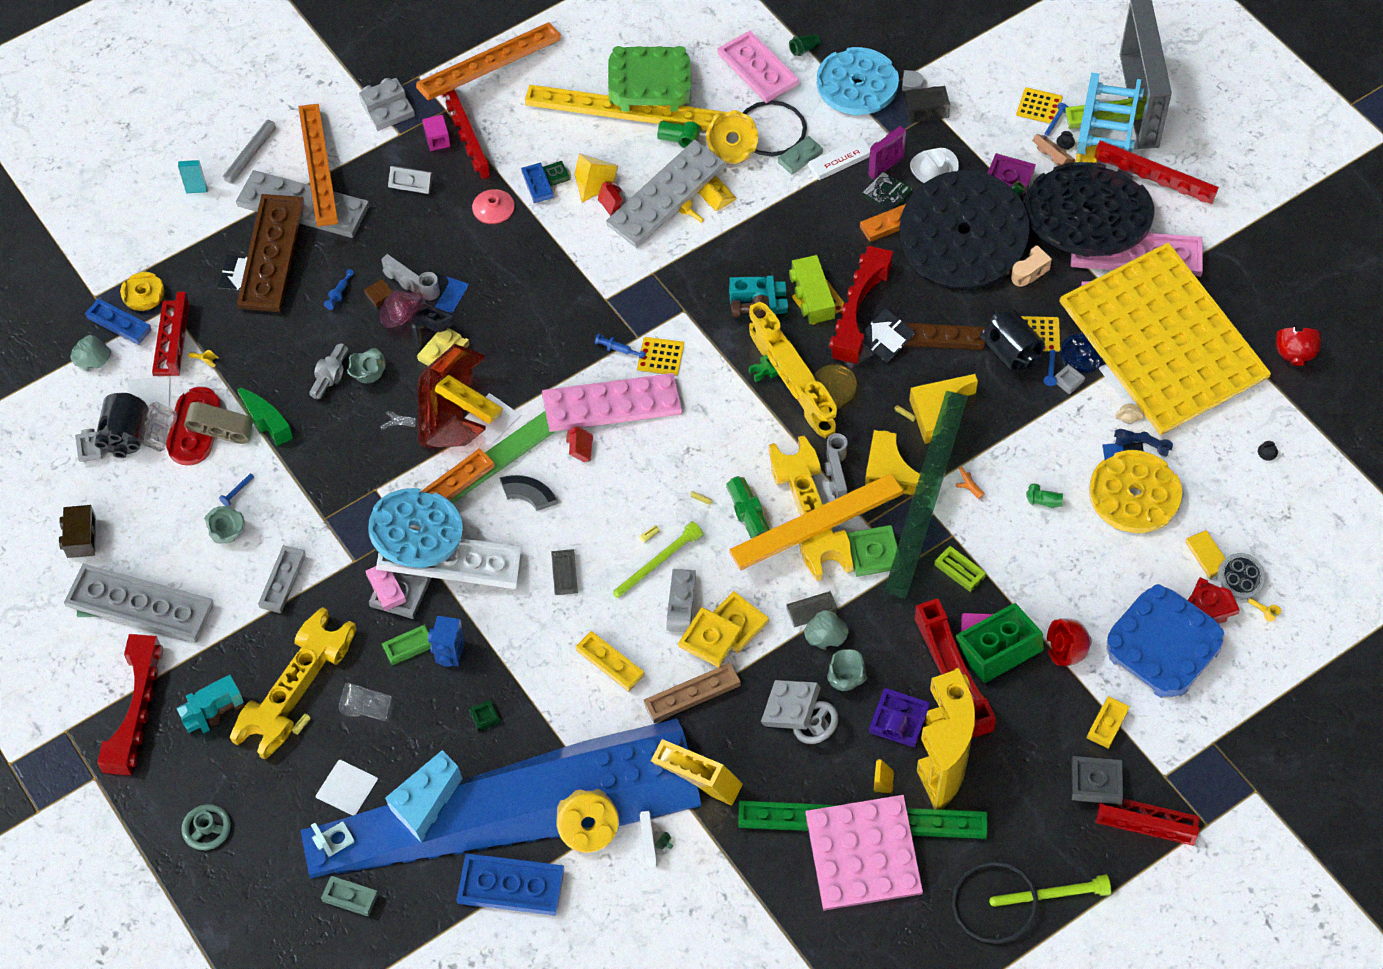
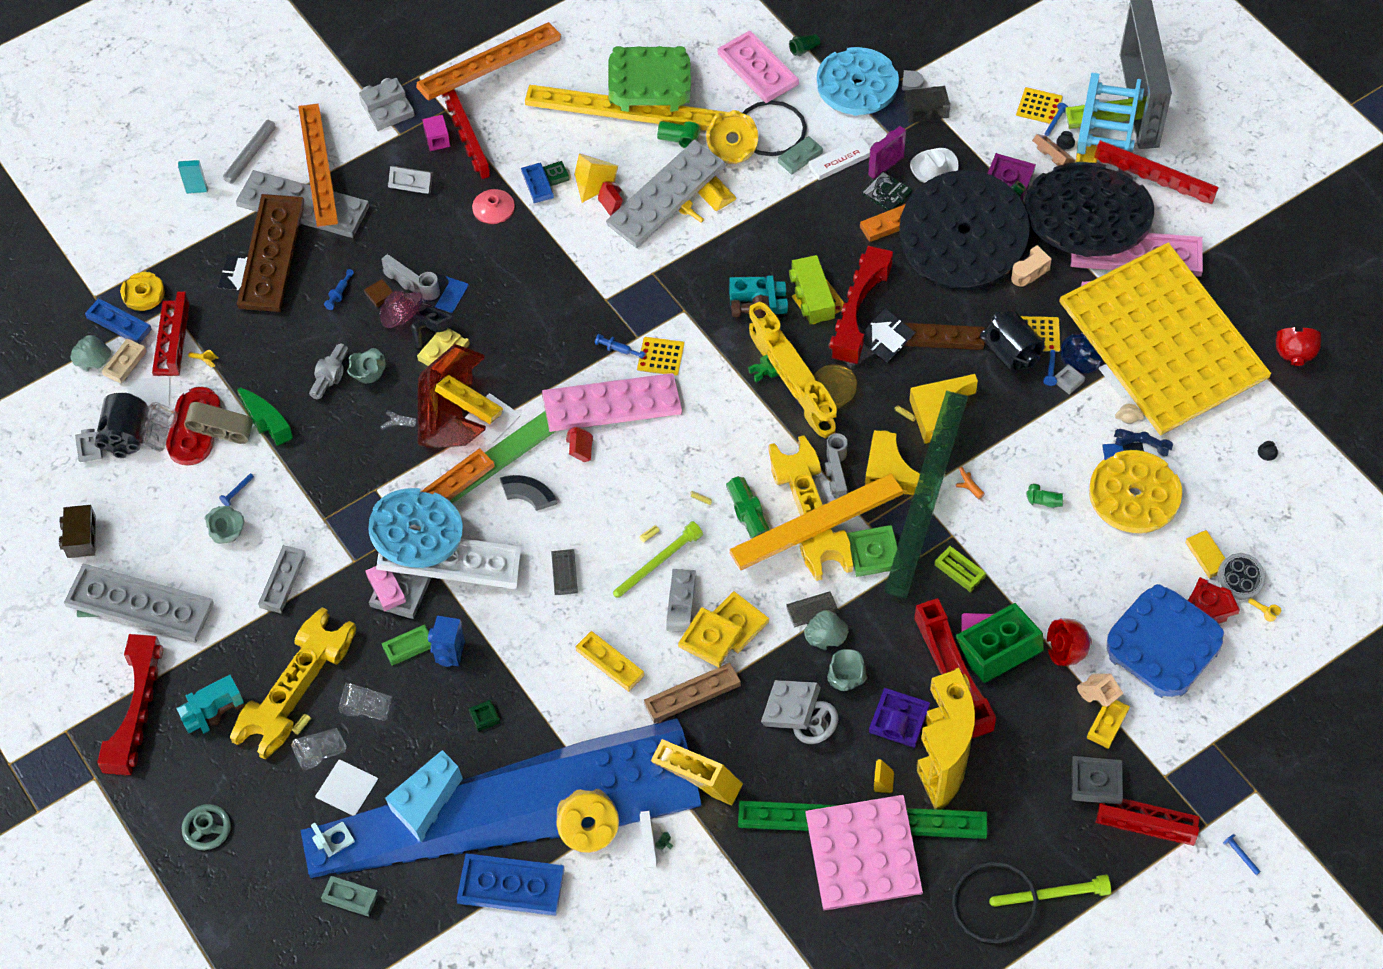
none -> tan plate [102,339,147,384]
none -> clear plate [291,728,347,770]
none -> light nougat leg [1077,674,1123,706]
none -> pin [1223,834,1261,875]

